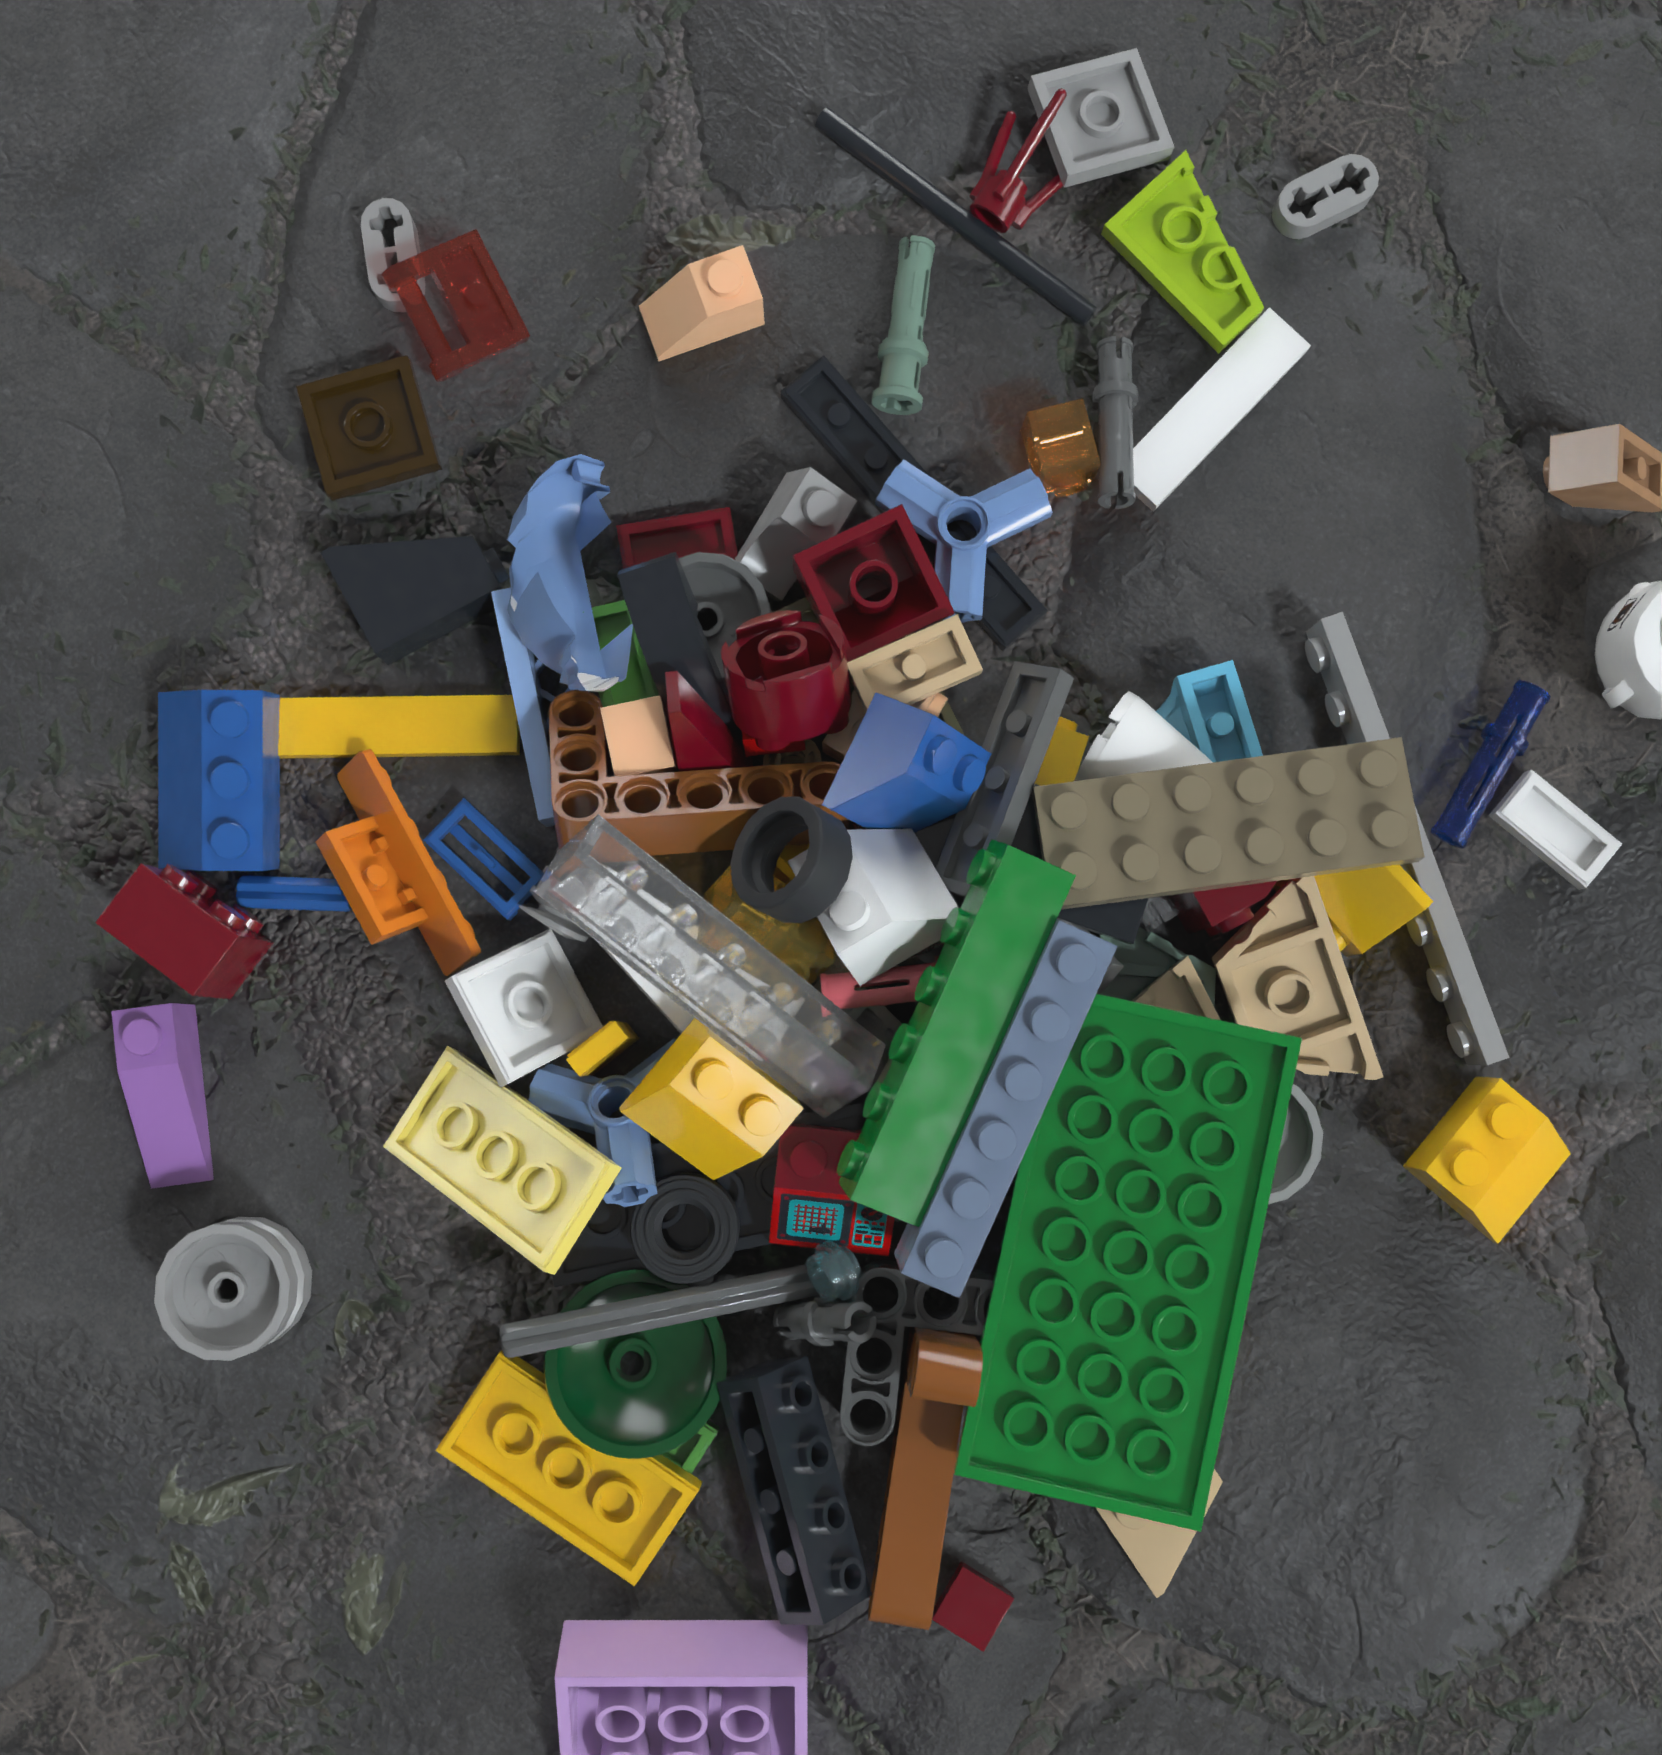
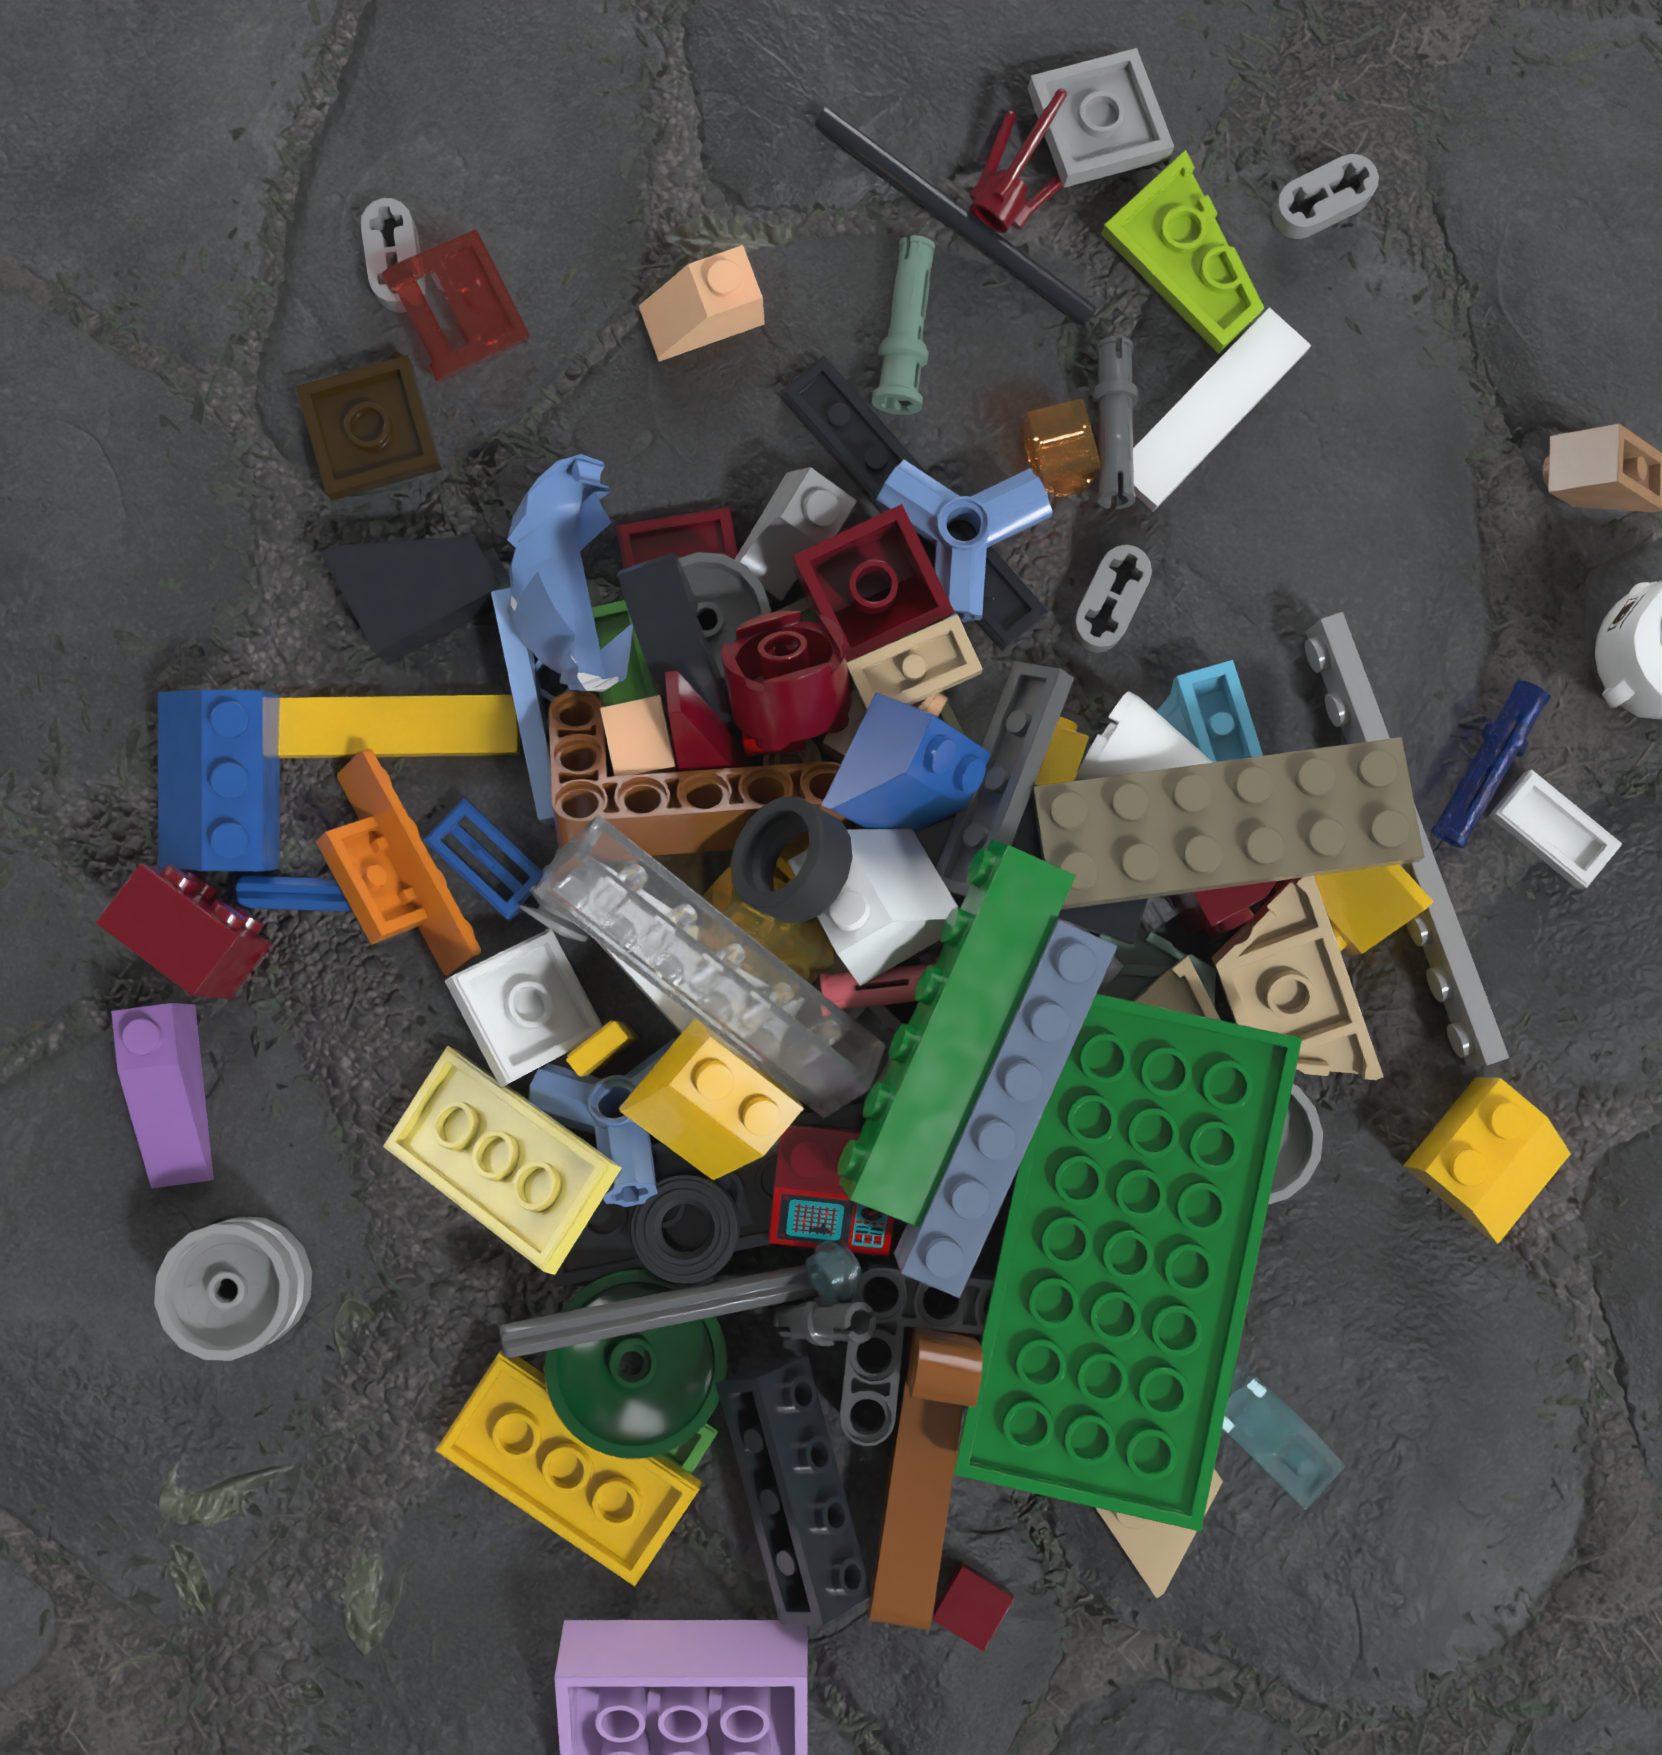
none -> light grey beam [1072,545,1152,653]
none -> clear light blue slope [1222,1377,1346,1510]

